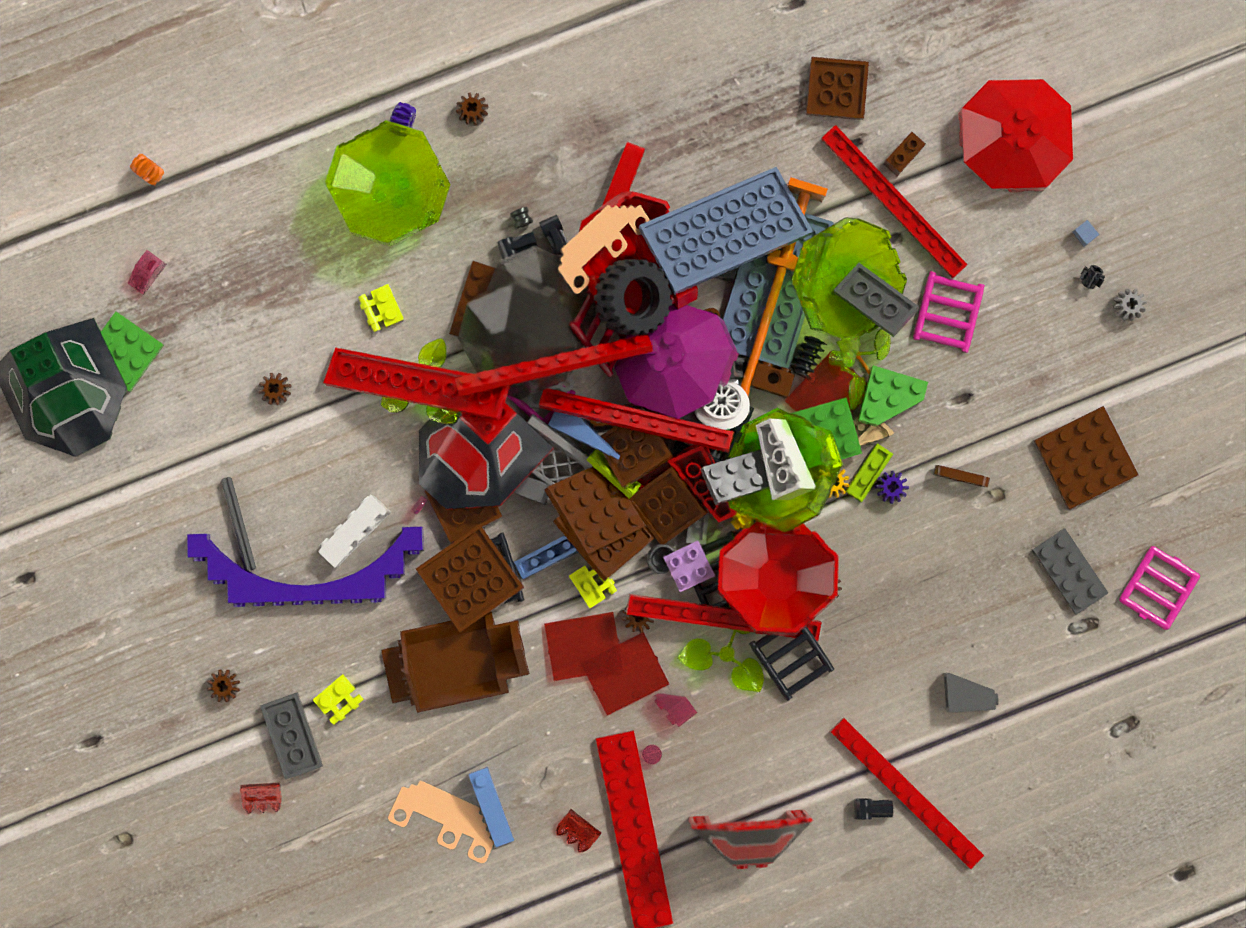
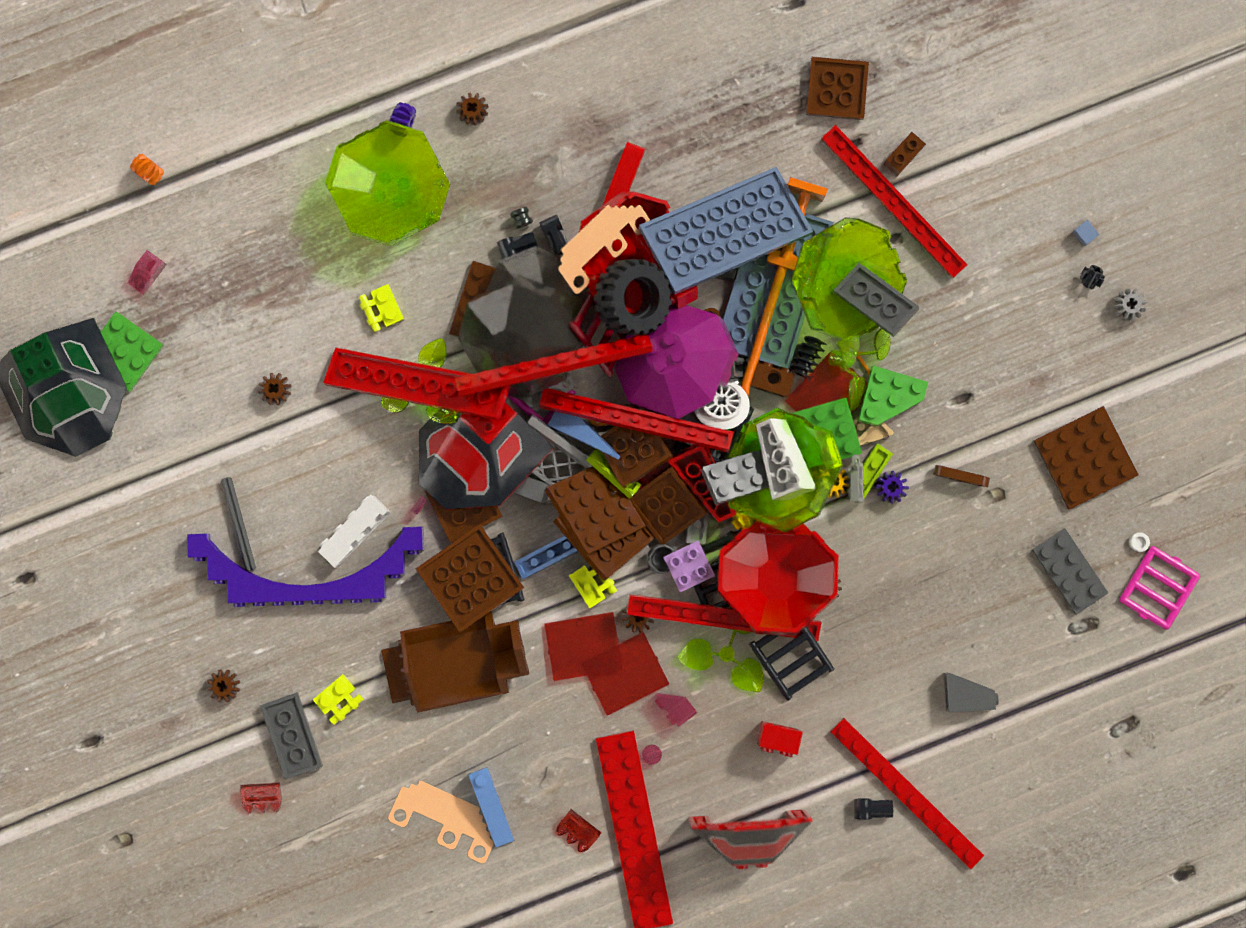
dark pink bar [913,271,985,353] -> none
red windscreen [958,79,1073,192] -> none
none -> red brick [757,721,803,757]
none -> light grey hinge [848,454,863,502]
none -> white tile [1129,533,1150,552]

